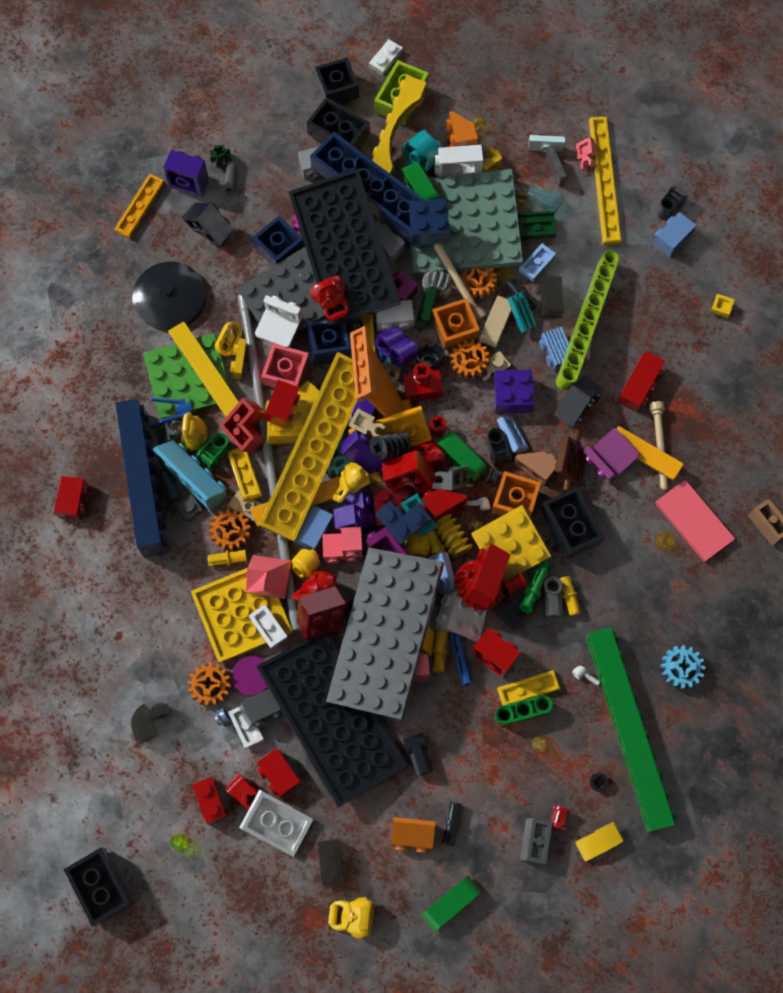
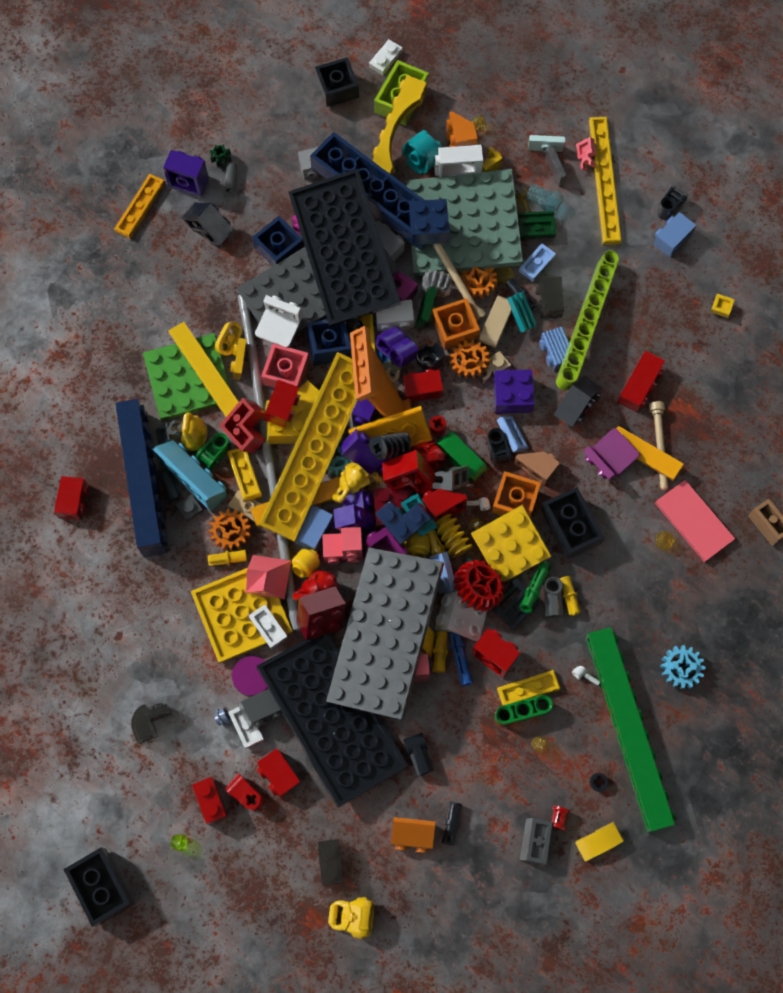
black dish [132,262,206,331] -> none
blue plant [151,398,192,428] -> none
orange gear [187,662,231,707] -> none
white plate [239,790,313,857] -> none
black brick [306,97,370,150] -> none
red piece [310,276,349,322] -> none
tan plate [349,408,386,437] -> none
green beam [400,161,439,200] -> none
red bush [413,363,431,385] -> none
green beam [421,876,481,932] -> none
red brick [465,543,511,608] -> none
black bush [486,467,500,486] -> none
red bush [502,572,528,596] -> none
reddish brown plate [555,430,586,492] -> none

